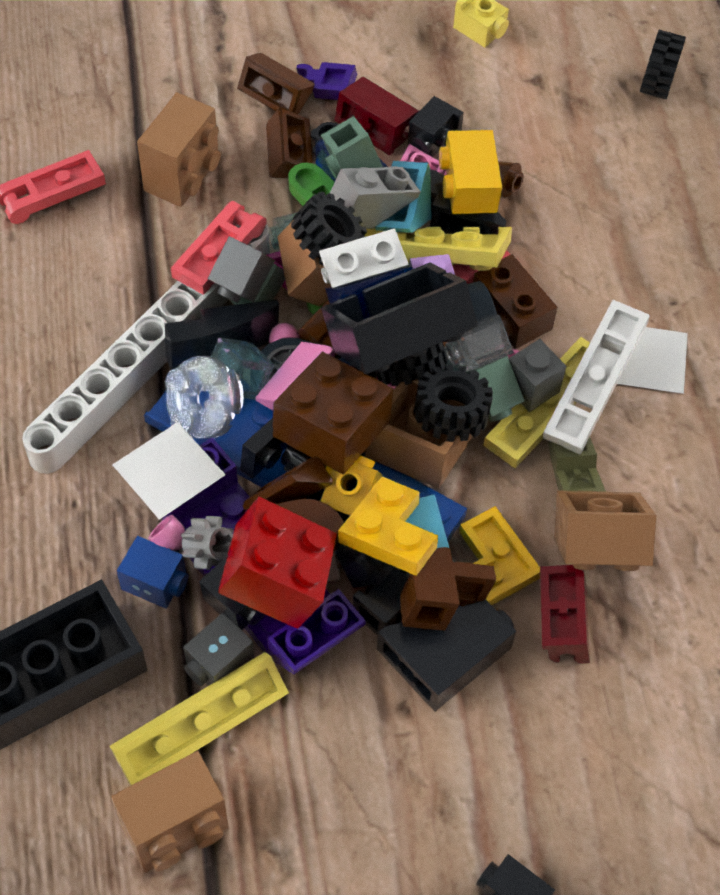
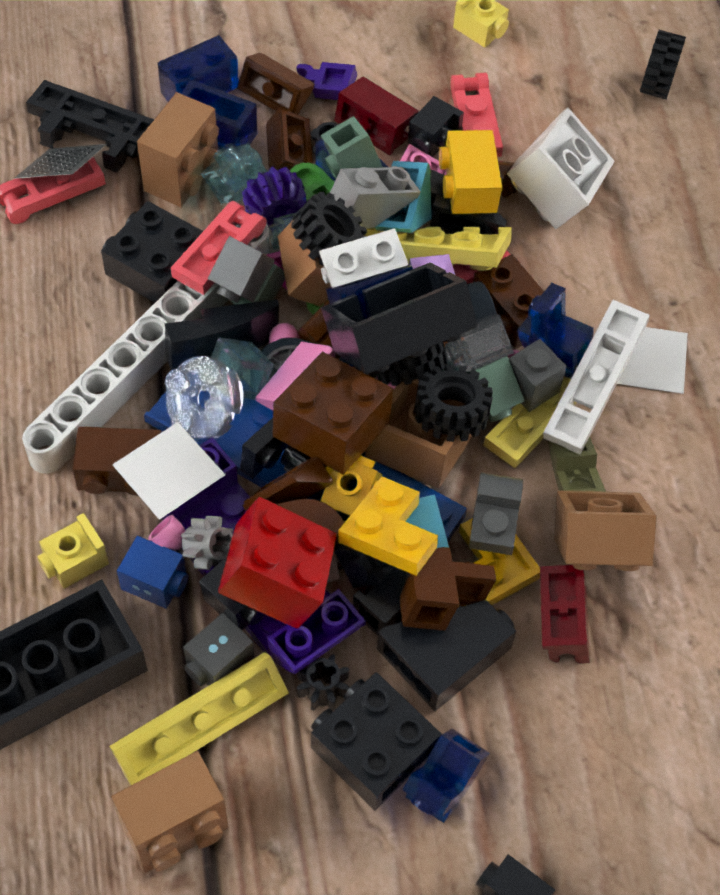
none -> dark grey sticker [14,144,107,179]
none -> black hinge [26,80,154,173]
none -> light yellow brick [37,513,109,589]
none -> reddish brown brick [72,427,162,496]
none -> black brick [101,201,203,303]
none -> clear blue brick [157,35,239,103]
none -> clear blue brick [182,80,258,158]
none -> clear light blue brick [201,143,268,204]
none -> dark purple gear [241,167,307,229]
none -> black gear [297,654,350,711]
none -> black brick [311,672,442,811]
none -> clear blue brick [402,728,490,823]
none -> coral plate [451,72,503,157]
none -> dark grey brick [469,472,523,555]
none -> white slope [507,107,615,229]
none -> clear blue brick [517,282,594,379]

